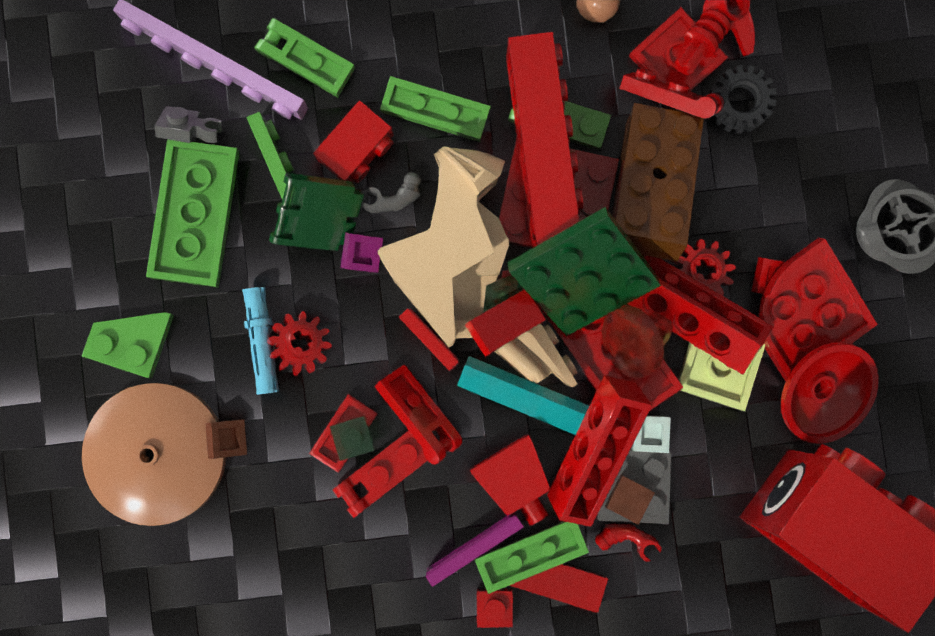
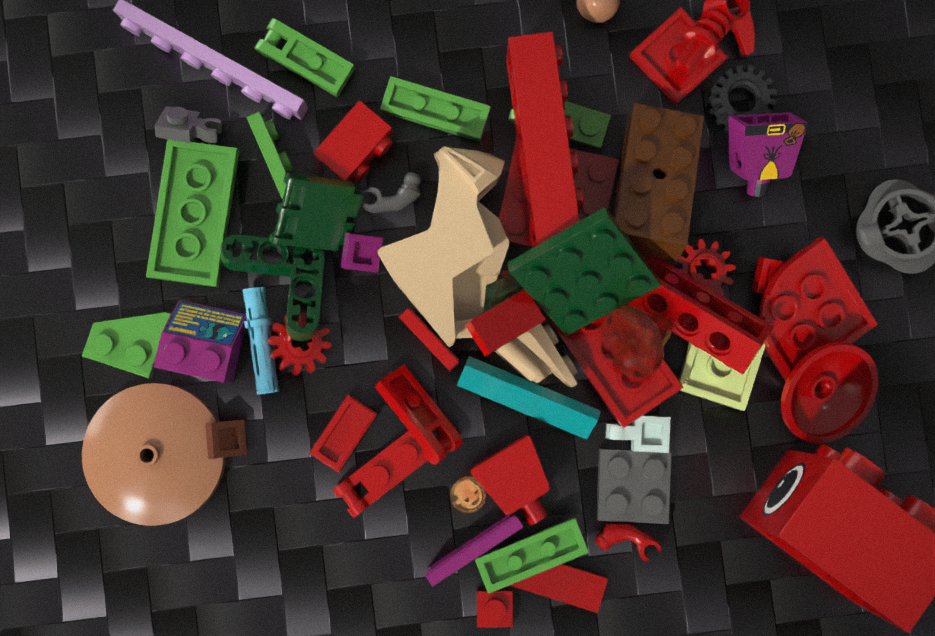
clear green plate [330,416,375,461] -> none
red brick [547,375,652,527] -> none
copper tile [605,475,655,525] -> none
red plate [619,69,724,118] -> none
none -> magenta slope [154,300,247,383]
none -> dark green beam [221,235,325,341]
none -> clear orange tile [450,477,486,513]
none -> magenta torso [728,112,808,197]

